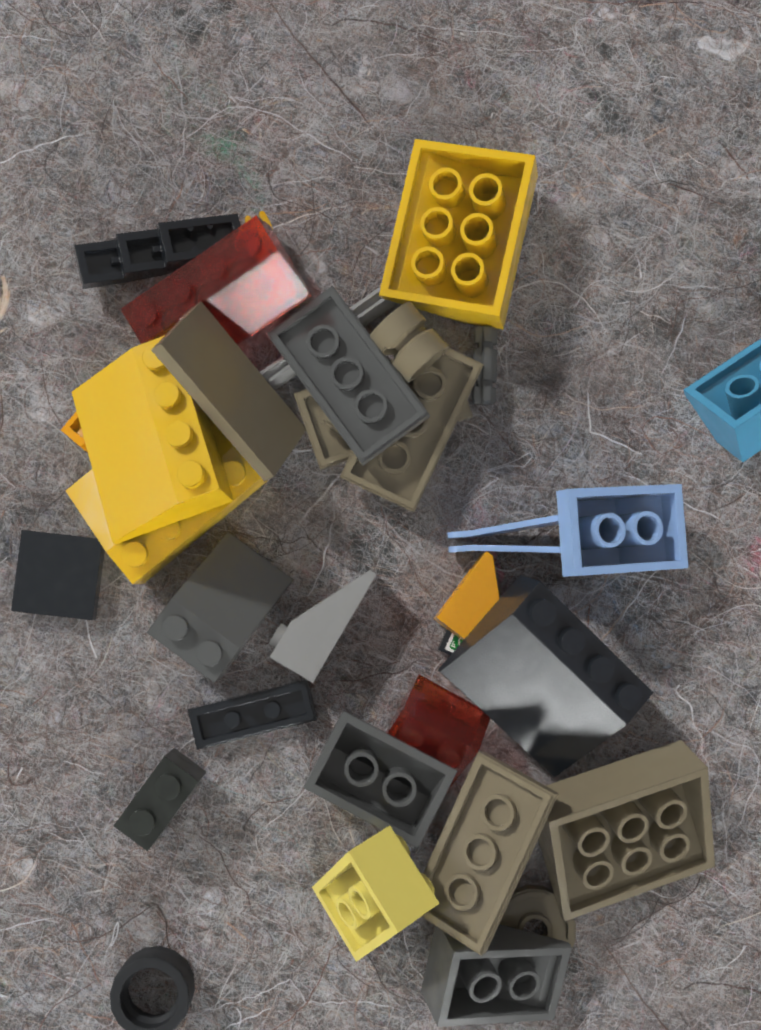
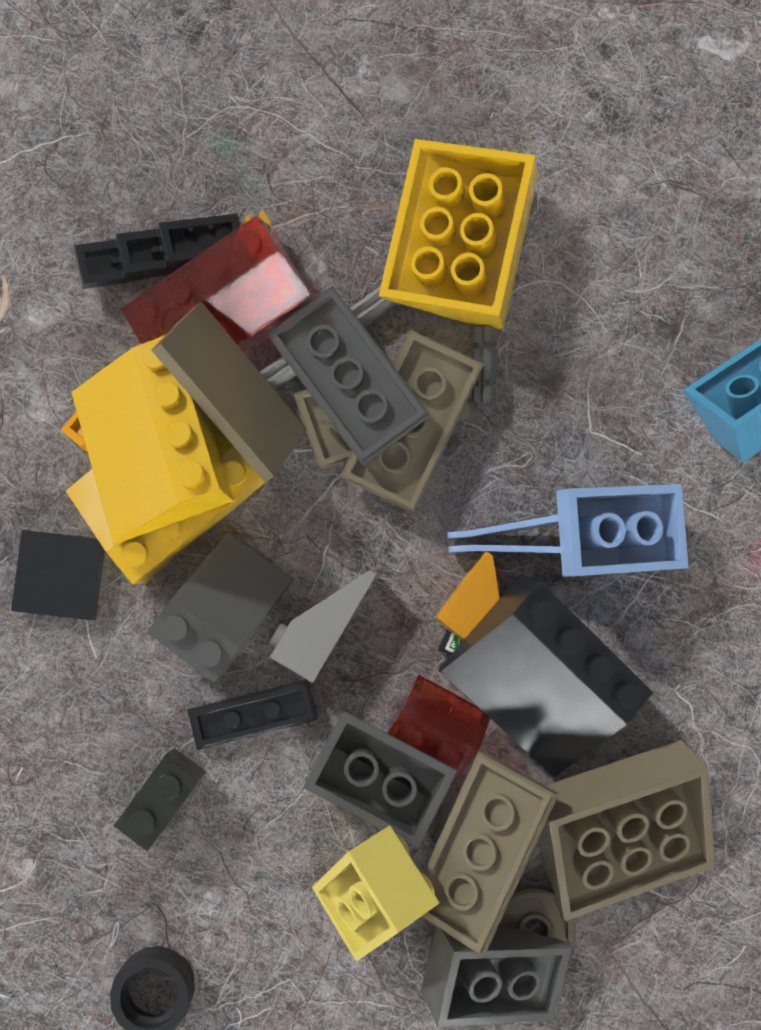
dark tan wheel [370,302,449,382] -> none

